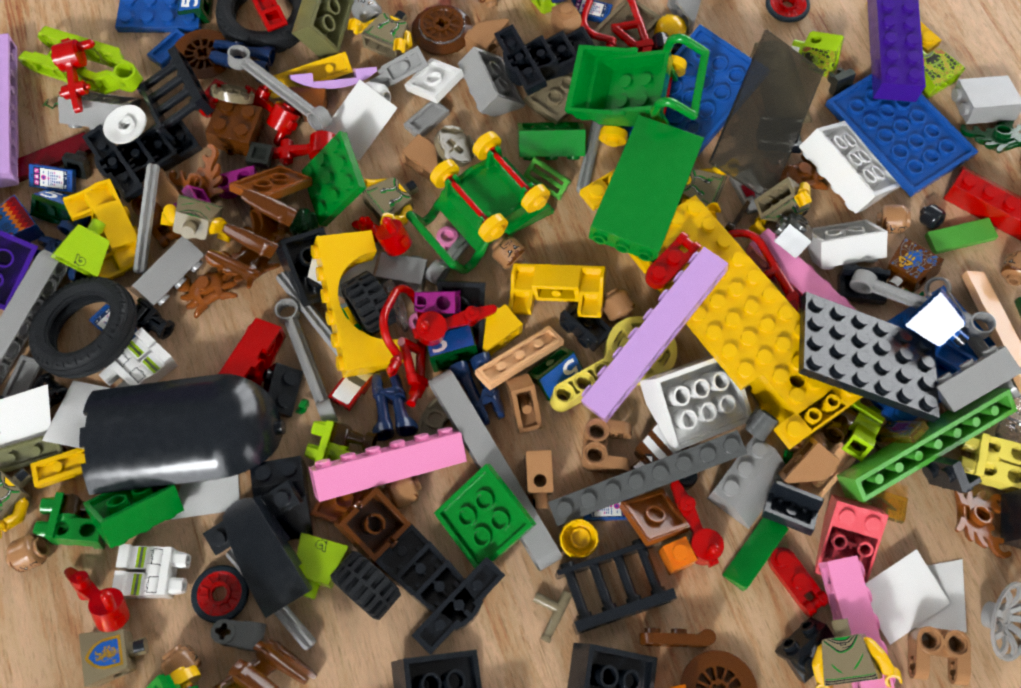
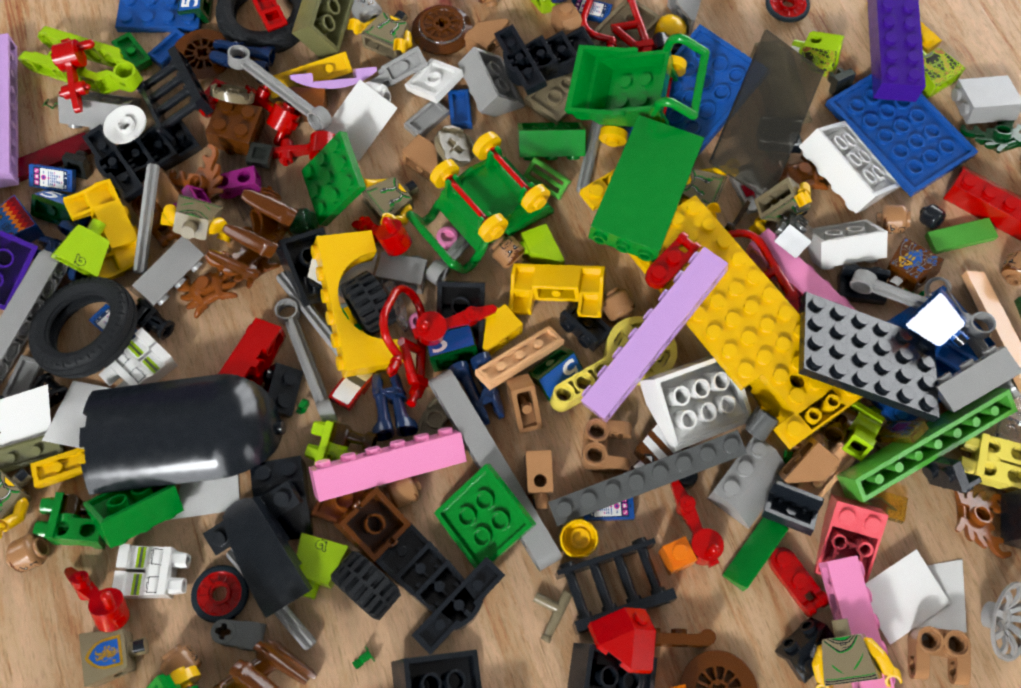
dark orange tile [229,165,312,200] -> none
magenta leg [414,290,461,313] -> none
dark orange tile [619,488,690,547] -> none
none -> green plate [111,32,153,72]
none -> green piece [352,646,375,669]
none -> blue tile [448,89,473,129]
none -> lime slope [519,224,565,265]
none -> red slope [588,607,656,674]

